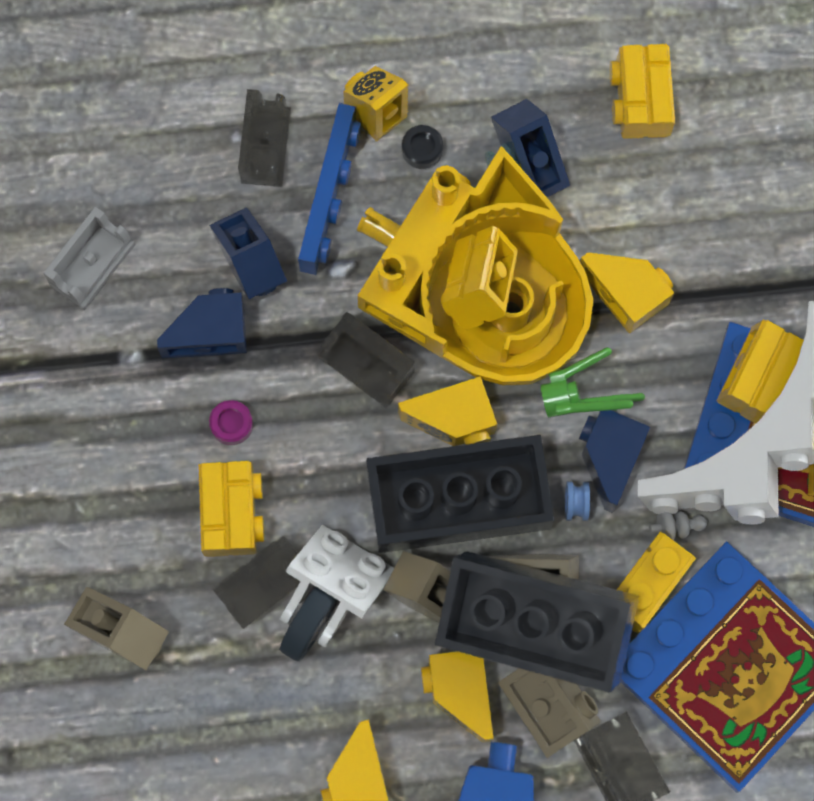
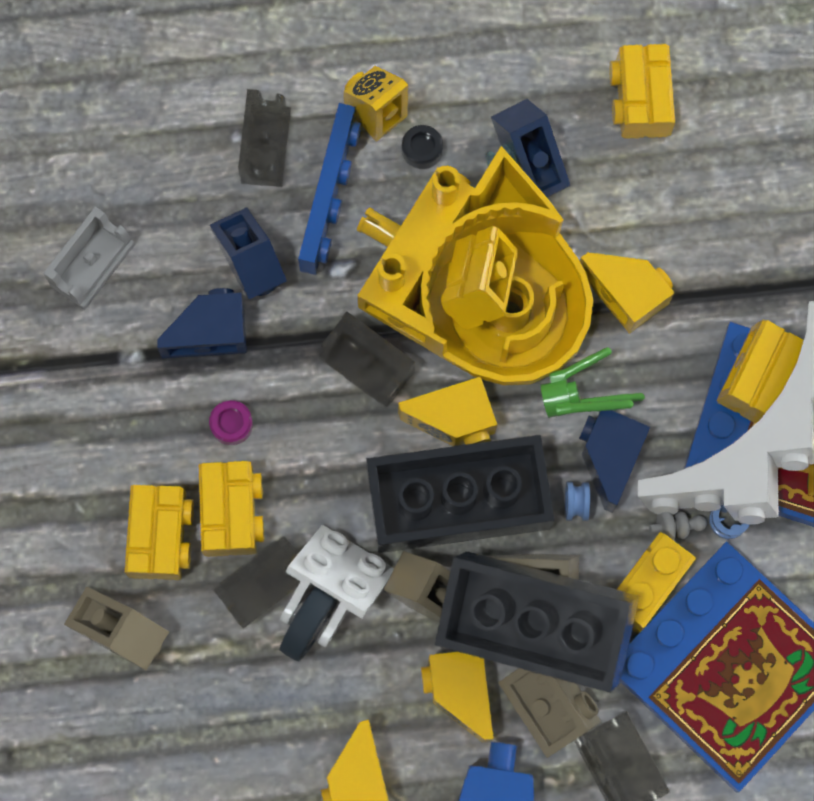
none -> yellow brick [124,485,194,580]
none -> medium blue bush [709,505,750,539]

